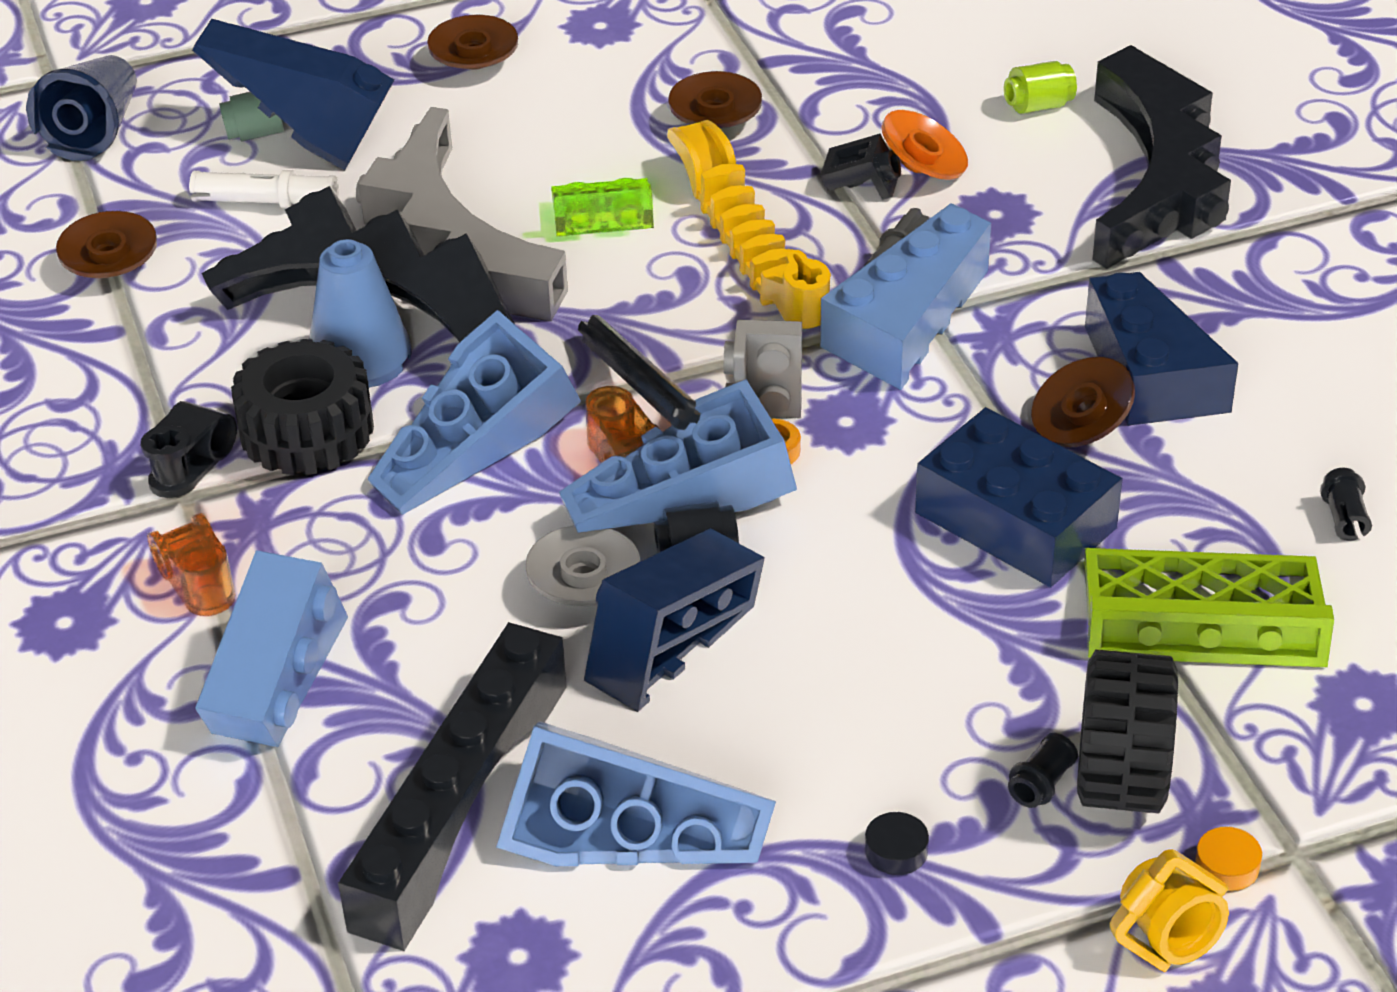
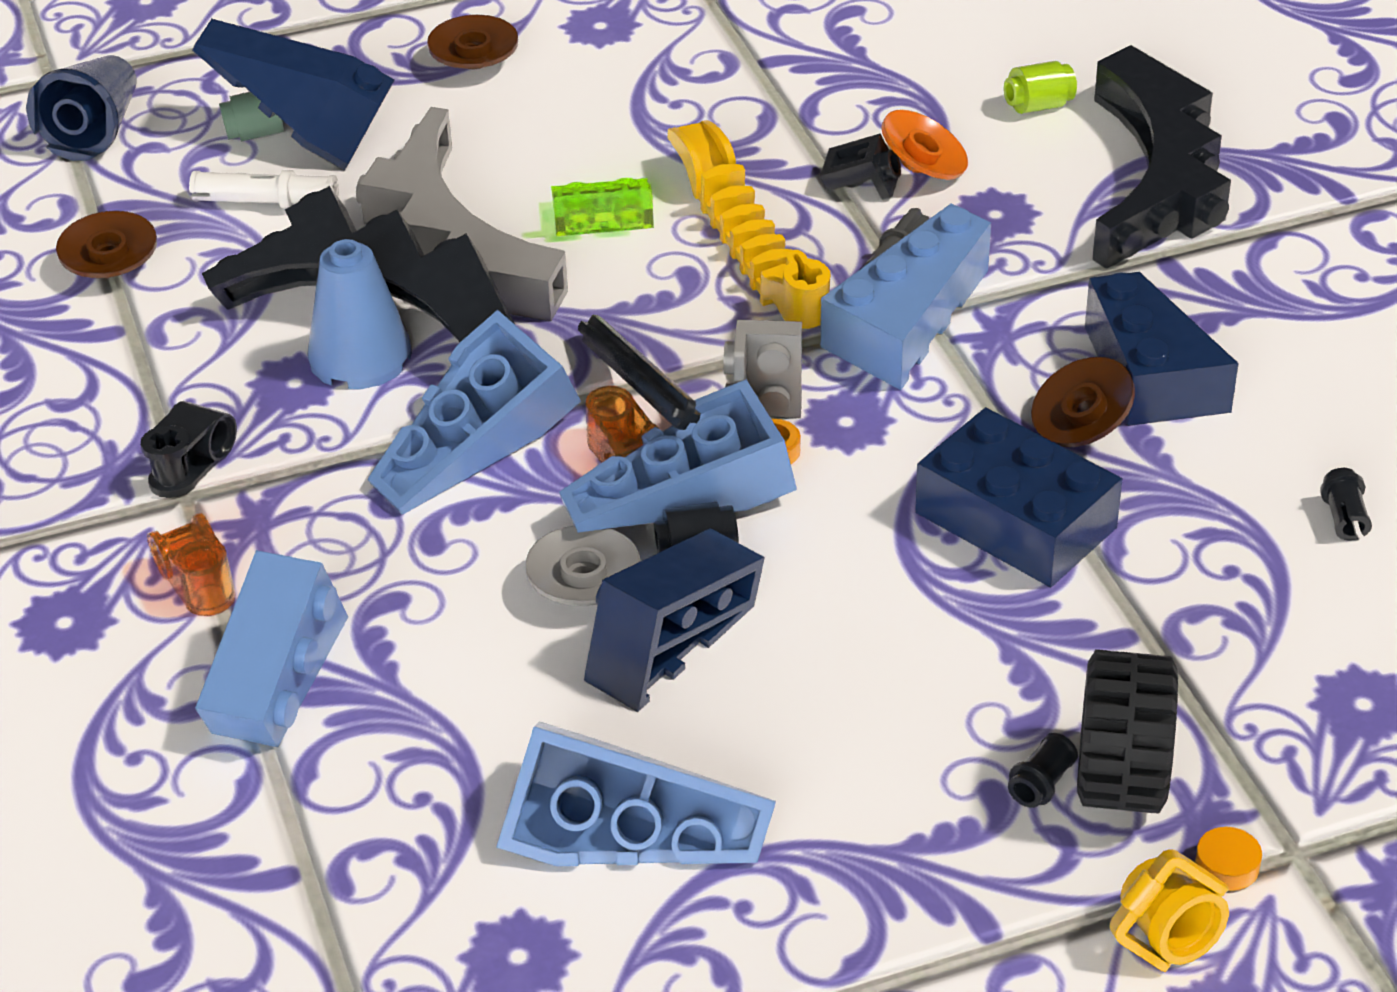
black tyre [231,339,374,475] -> none
black arch [338,622,567,951] -> none
reddish brown dish [668,71,762,128] -> none
black tile [865,812,929,875] -> none
lime fence [1084,548,1334,668] -> none

